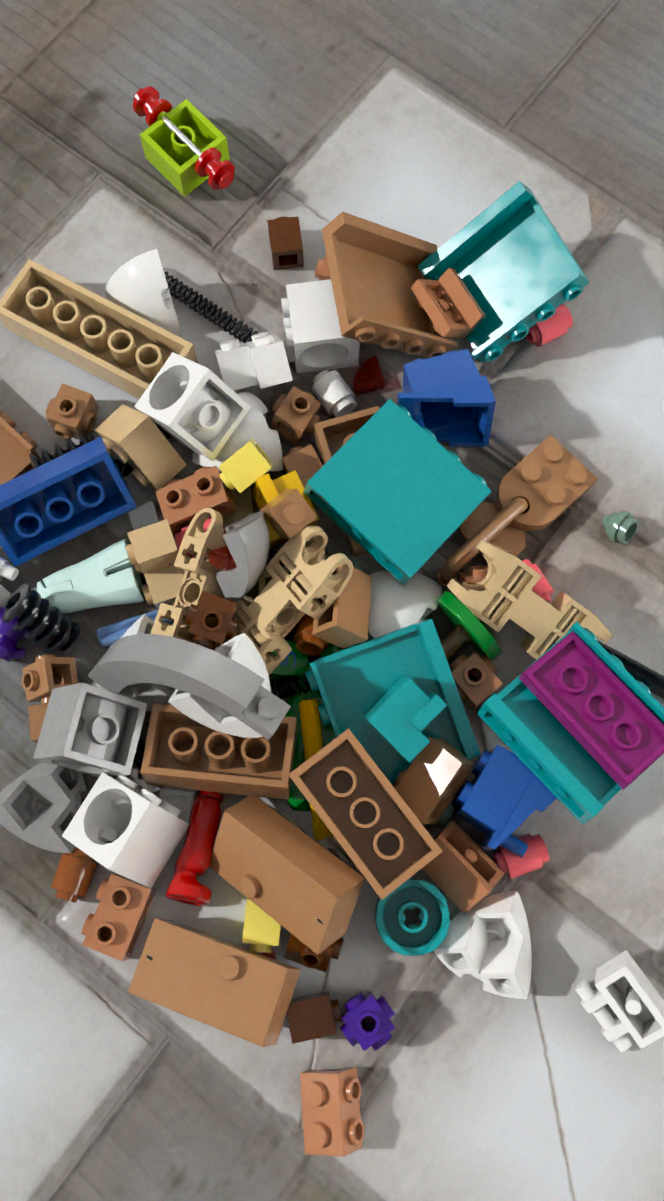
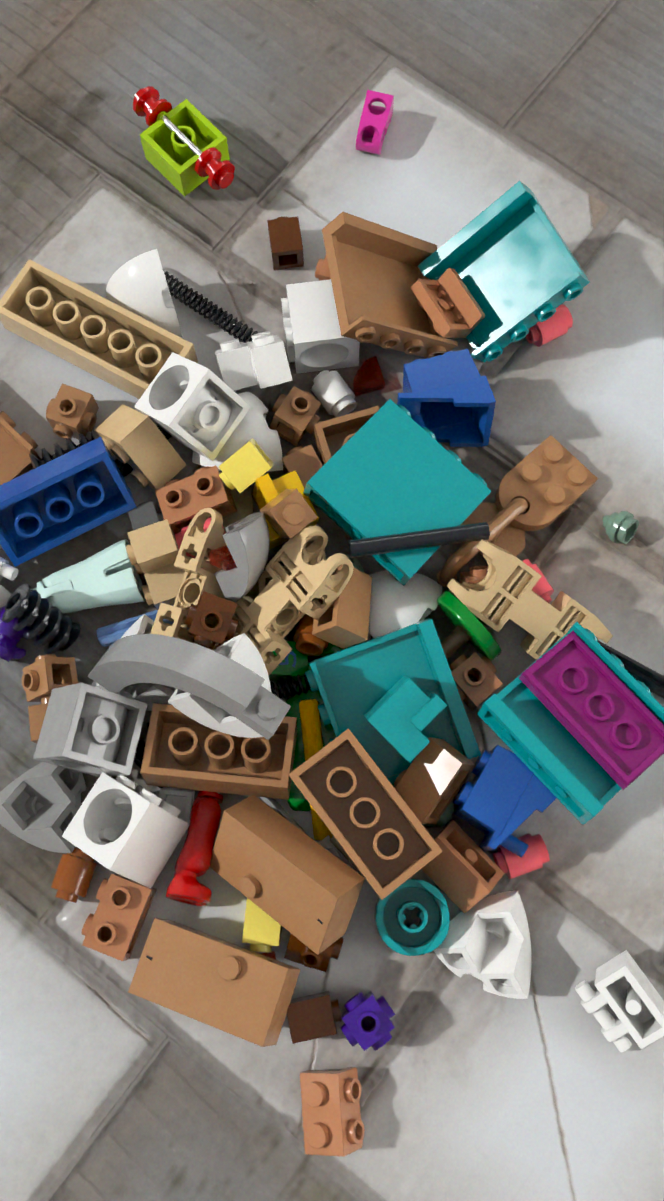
none -> black piece [348,522,490,558]
none -> dark pink leg [356,90,394,155]

